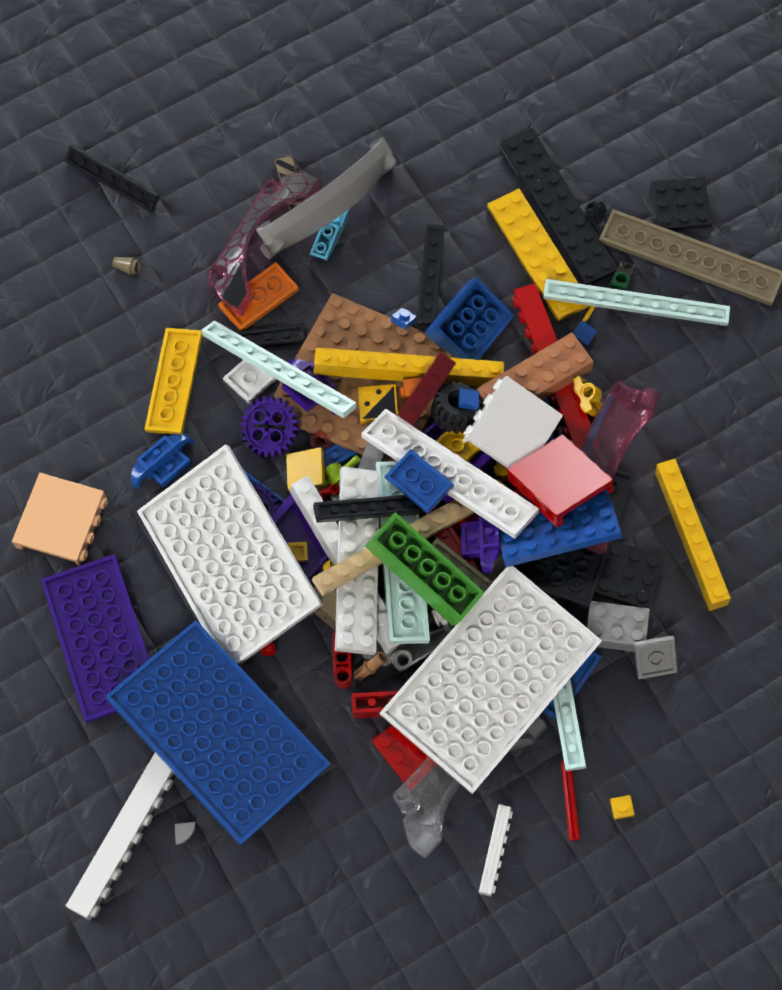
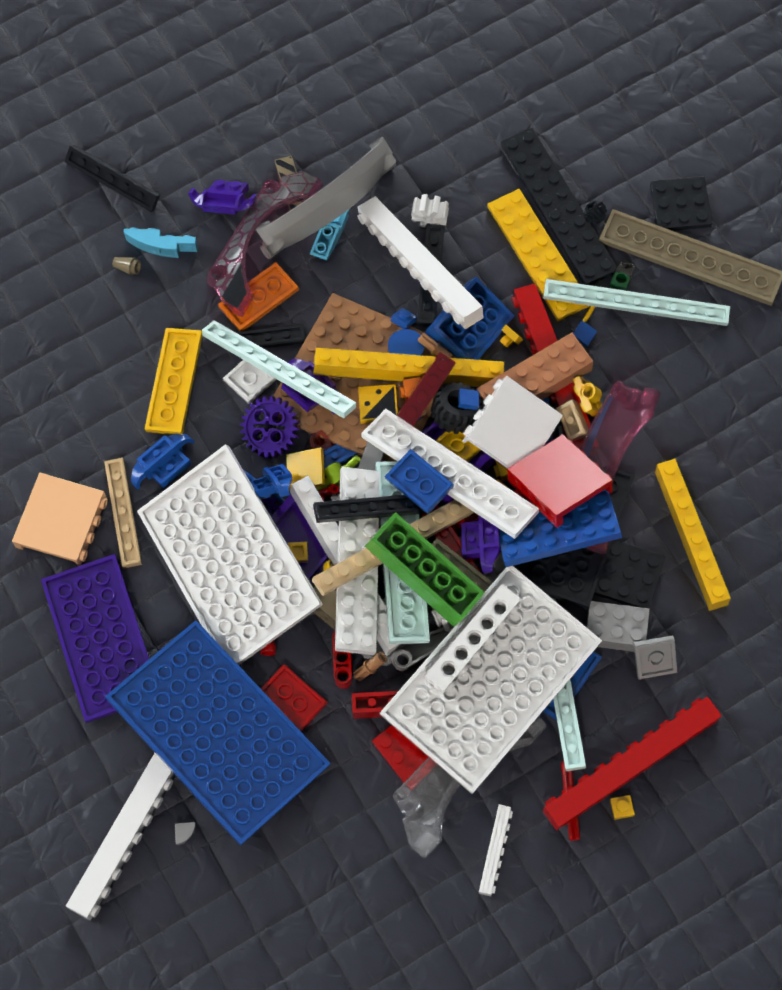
none -> tan tile [104,458,142,569]
none -> medium azure slope [124,227,198,258]
none -> dark purple plate [188,180,257,215]
none -> blue plate [250,464,293,499]
none -> red tile [261,664,328,732]
none -> white brick [358,196,484,329]
none -> blue tile [388,329,425,356]
none -> white gear [411,194,449,228]
none -> medium nougat axle [418,333,453,358]
none -> white brick [424,584,521,694]
none -> yellow tile [500,325,523,348]
none -> red brick [543,696,722,831]
none -> tan slope [556,400,590,441]

